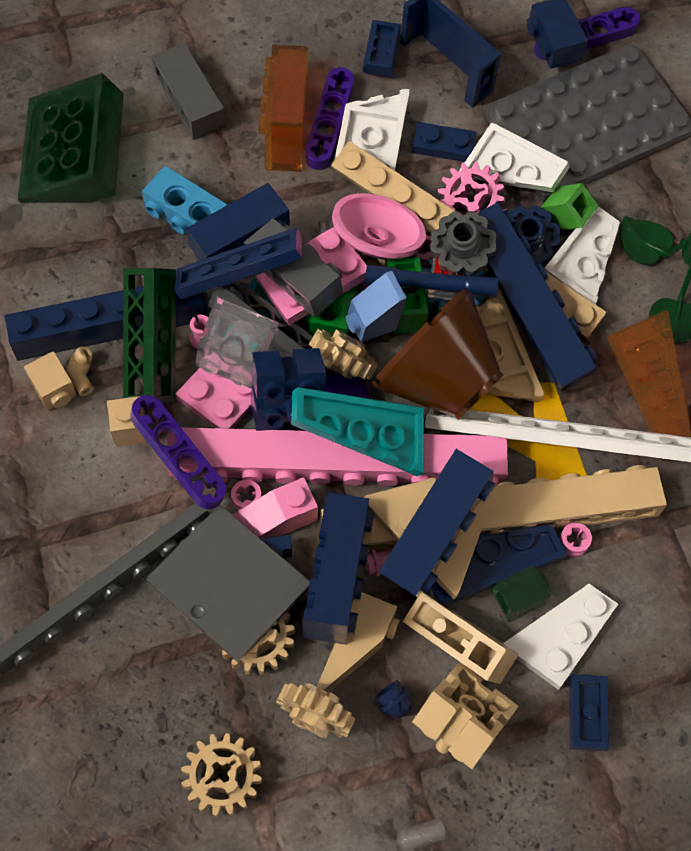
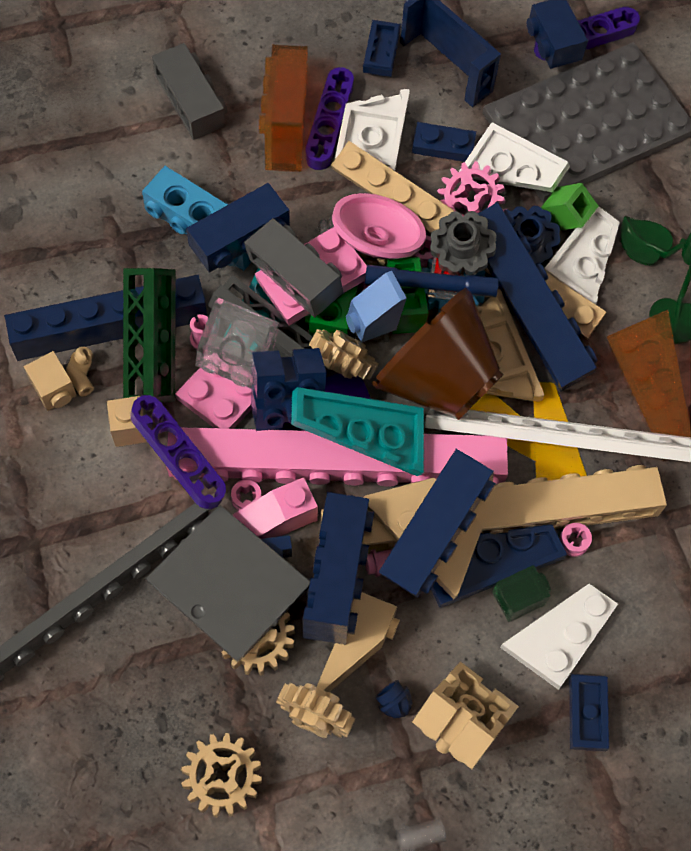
clear green slope [17,73,124,203] -> none
dark blue plate [174,227,302,299] -> none
tan slope [403,592,519,684] -> none

